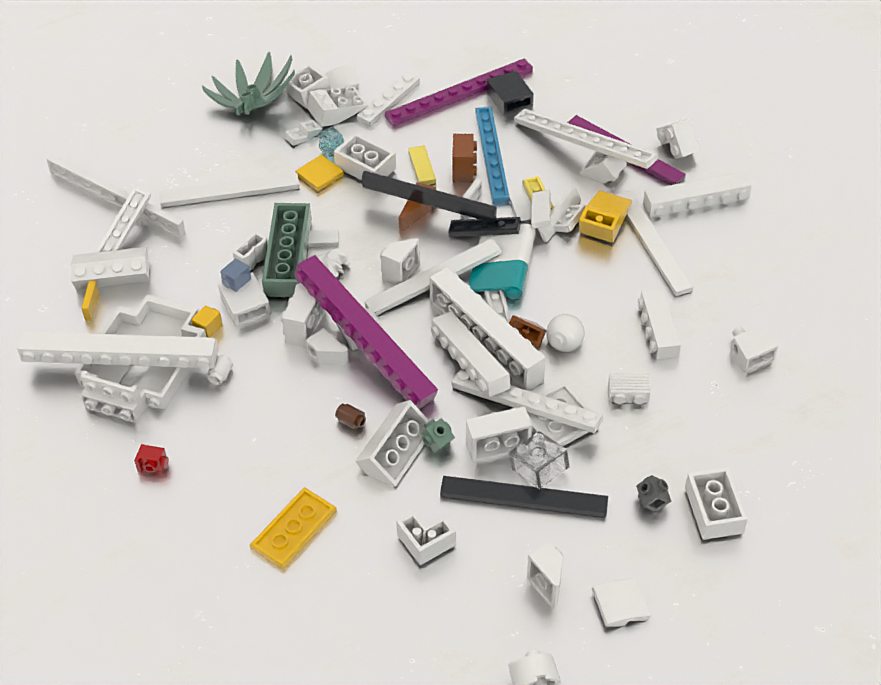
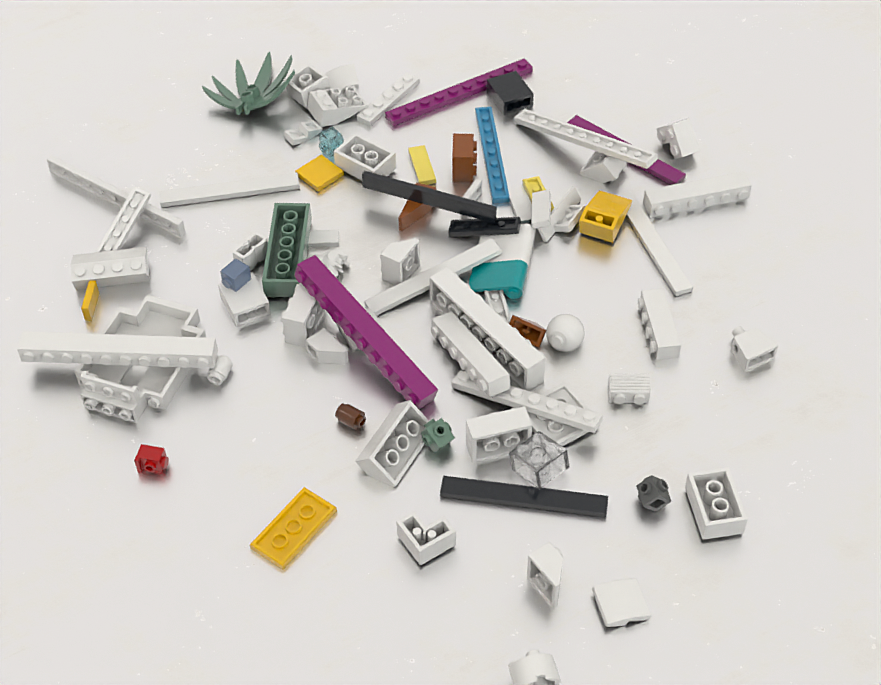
yellow brick [191,305,223,338] -> none

